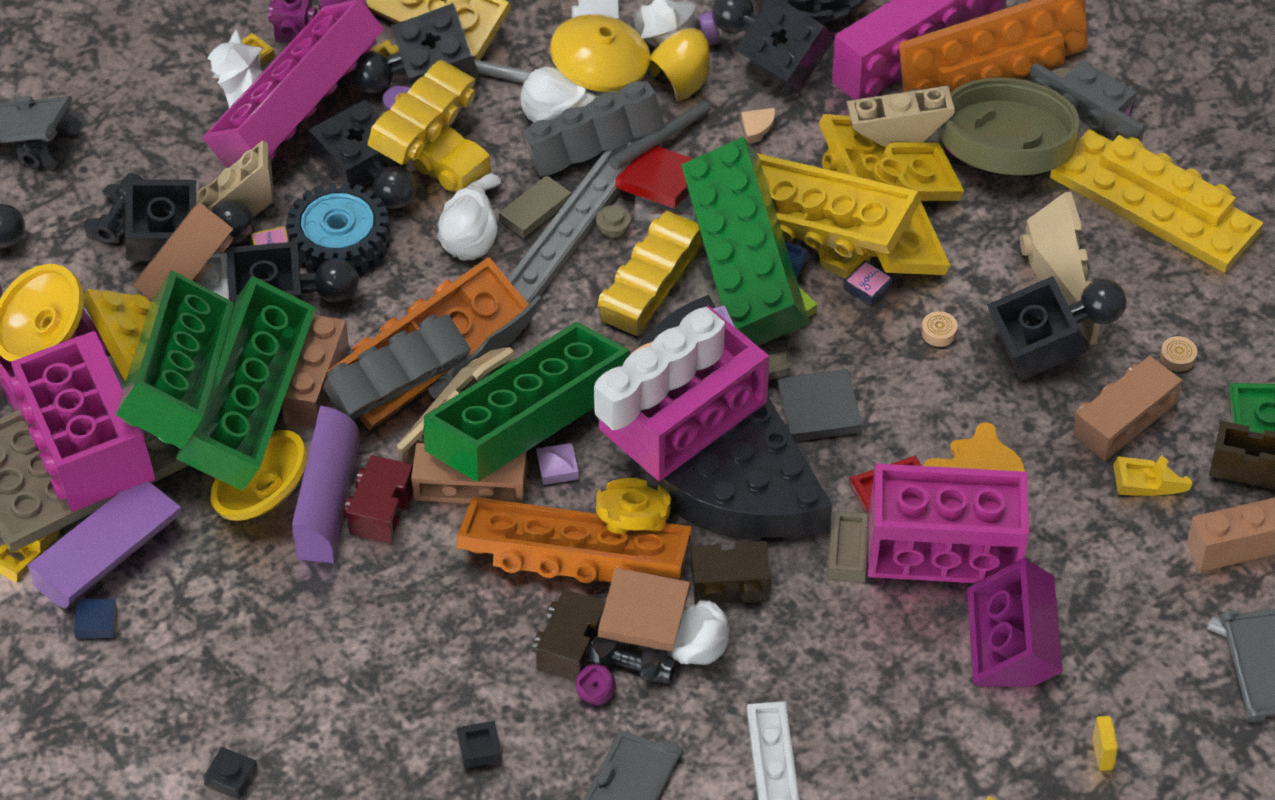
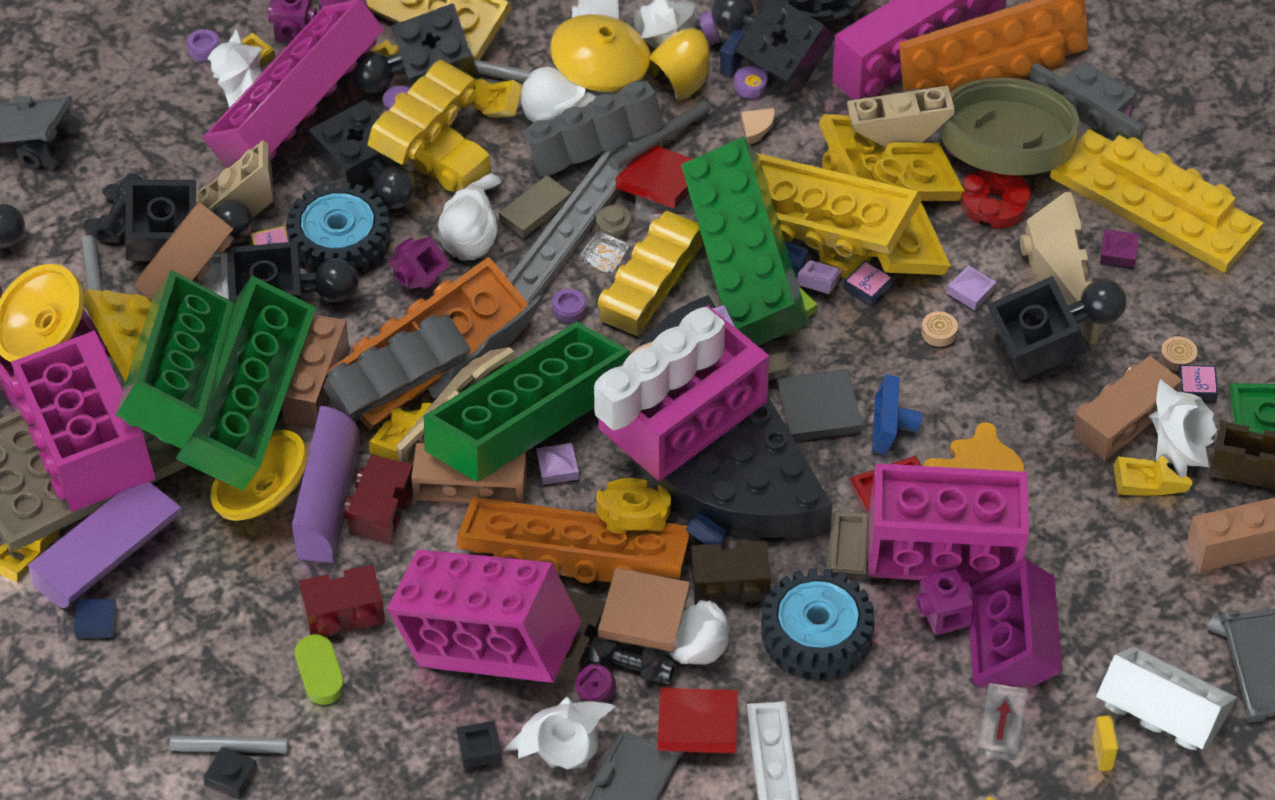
none -> light grey bar [81,235,103,291]
none -> light grey bar [169,735,289,753]
none -> medium lavender tile [186,29,220,61]
none -> lime tile [295,635,344,705]
none -> dark red brick [299,564,385,636]
none -> yellow slope [369,403,432,461]
none -> magenta brick [387,237,451,290]
none -> dark pink brick [387,549,581,683]
none -> yellow slope [471,79,523,118]
none -> white hair [503,696,616,769]
none -> medium lavender tile [551,289,587,324]
none -> clear tile [581,231,628,275]
none -> red tile [657,687,738,753]
none -> dark blue tile [685,512,727,545]
none -> dark blue tile [720,30,745,78]
none -> medium lavender tile [734,66,768,99]
none -> wheel [761,568,875,680]
none -> lavender tile [797,260,841,294]
none -> blue tile [872,374,922,455]
none -> magenta brick [915,568,973,636]
none -> lavender tile [947,265,997,310]
none -> red plate [961,170,1030,228]
none -> clear tile [977,683,1027,761]
none -> white slope [1096,646,1238,750]
none -> magenta tile [1100,229,1139,268]
none -> white hair [1149,379,1218,478]
none -> bright pink tile [1178,365,1218,402]

